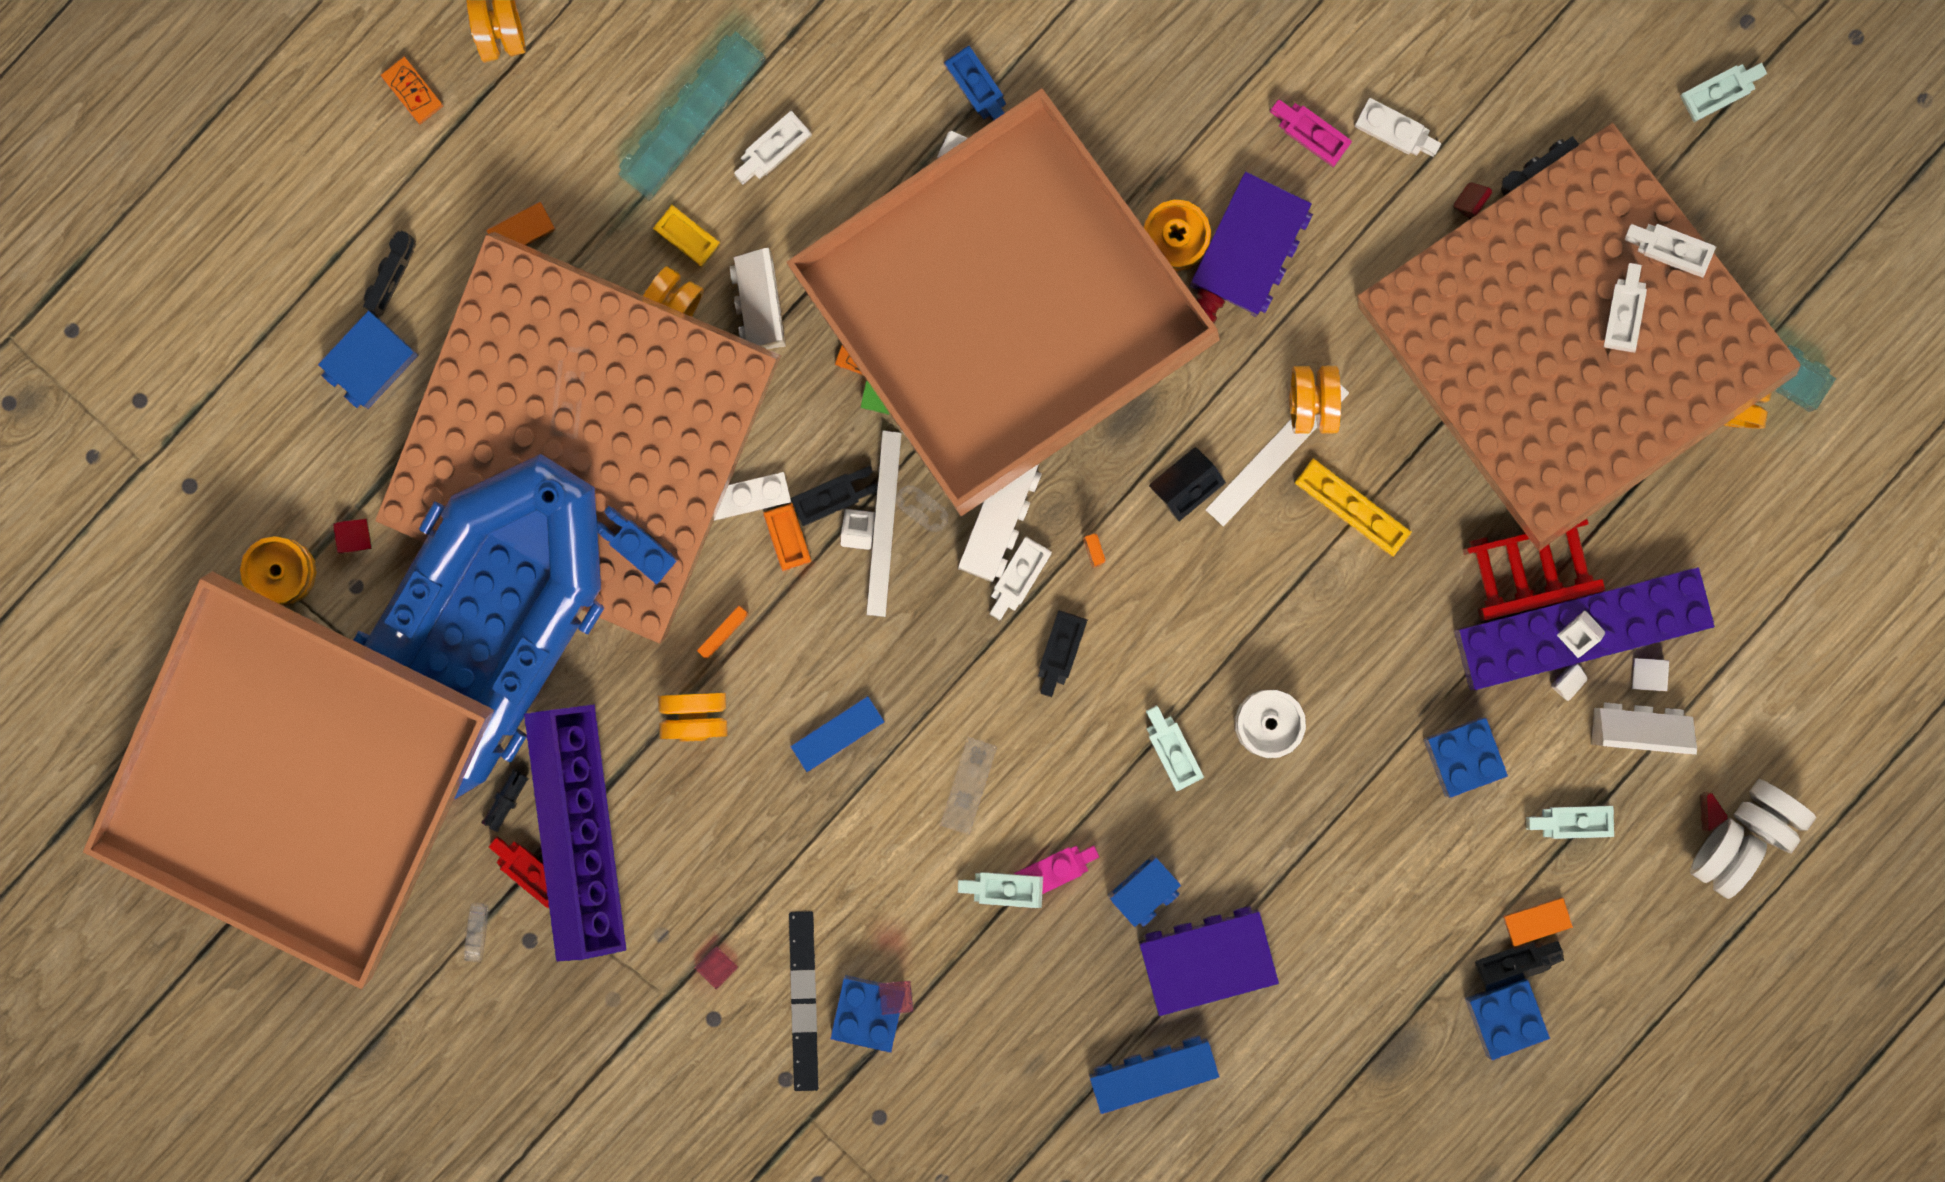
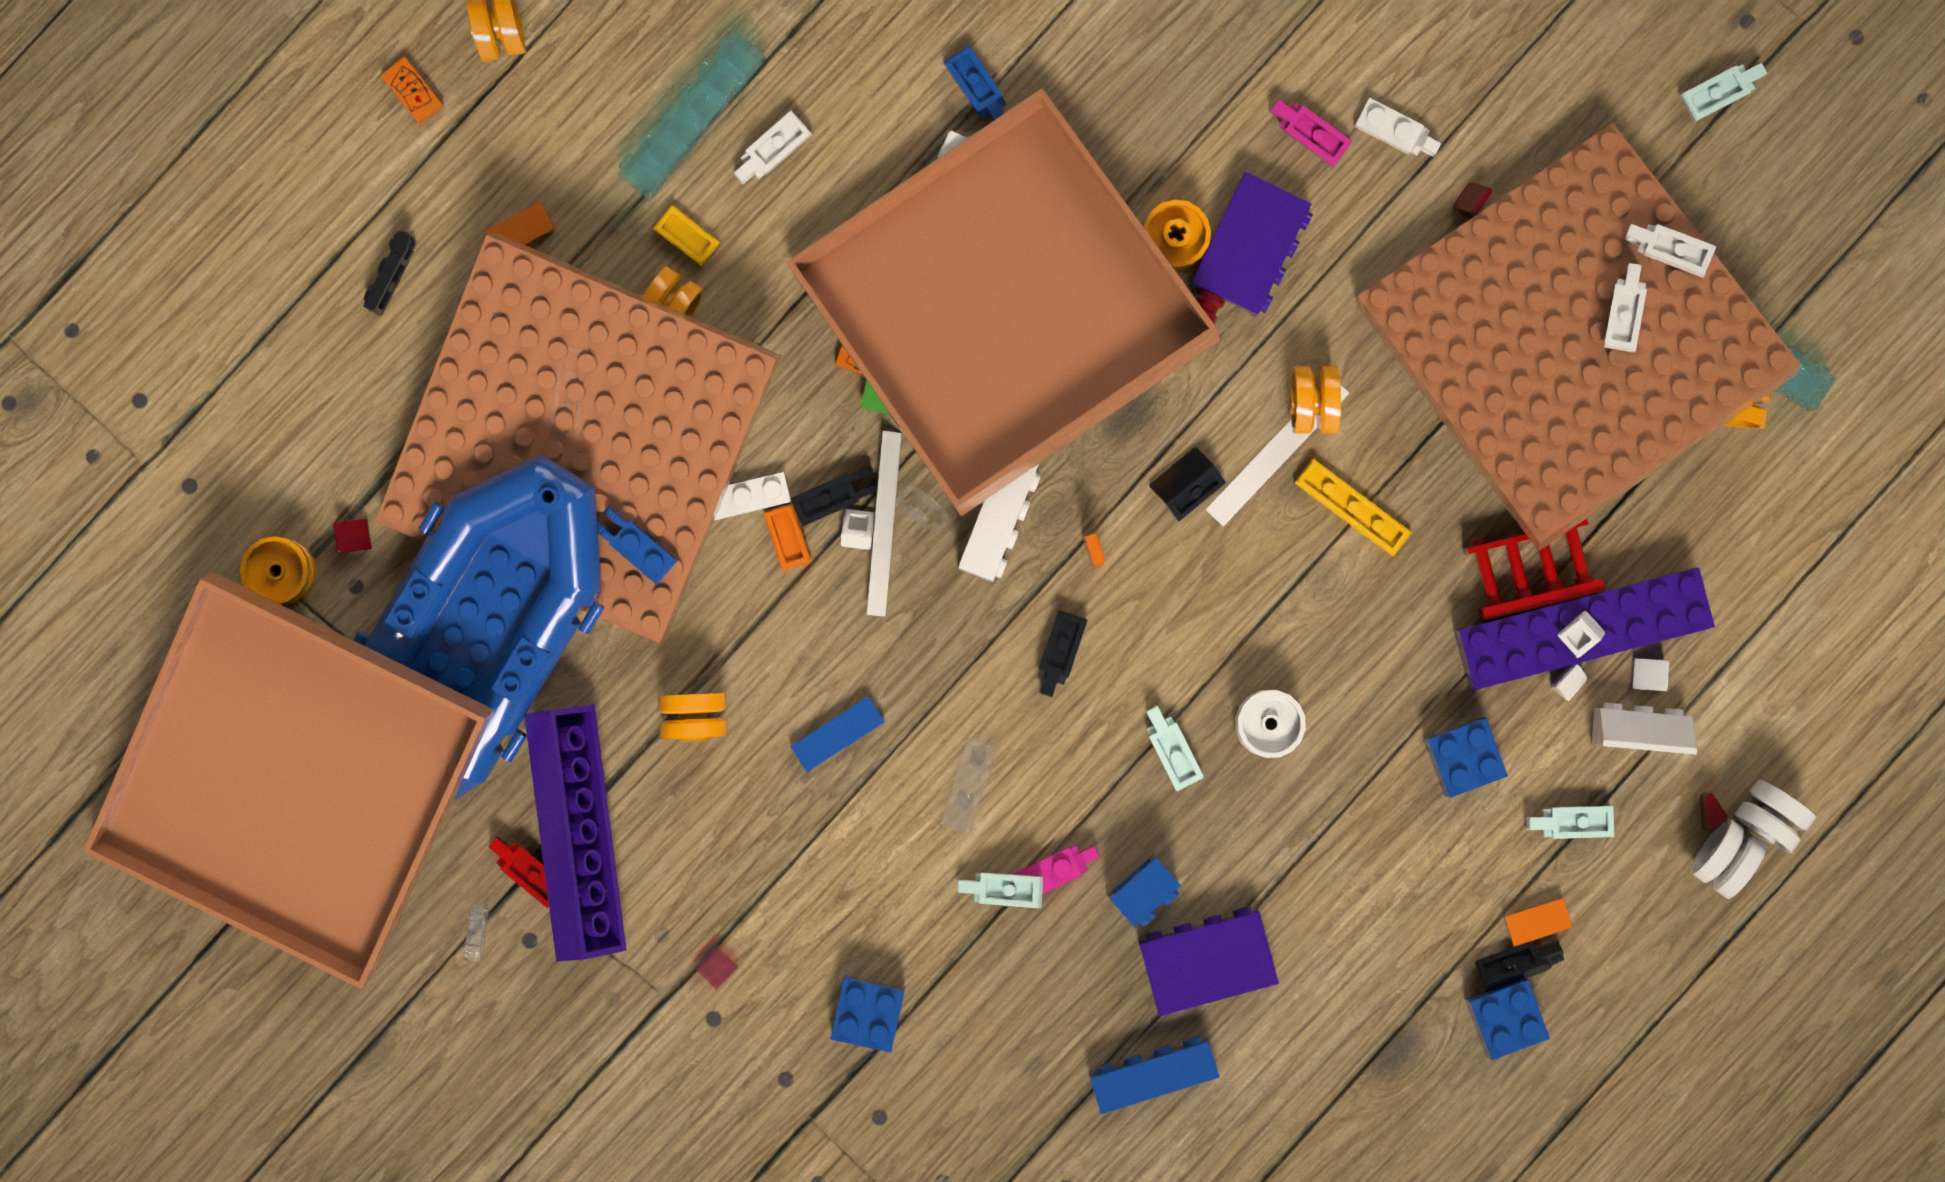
blue brick [318,310,419,409] -> none
black pin [481,769,530,832] -> none
orange tile [697,606,749,658] -> none
white slope [730,248,786,349] -> none
black sticker [789,911,819,1091] -> none
clear pink tile [878,980,913,1015] -> none
white hinge [990,536,1052,620] -> none
black hinge [1501,136,1579,196] -> none

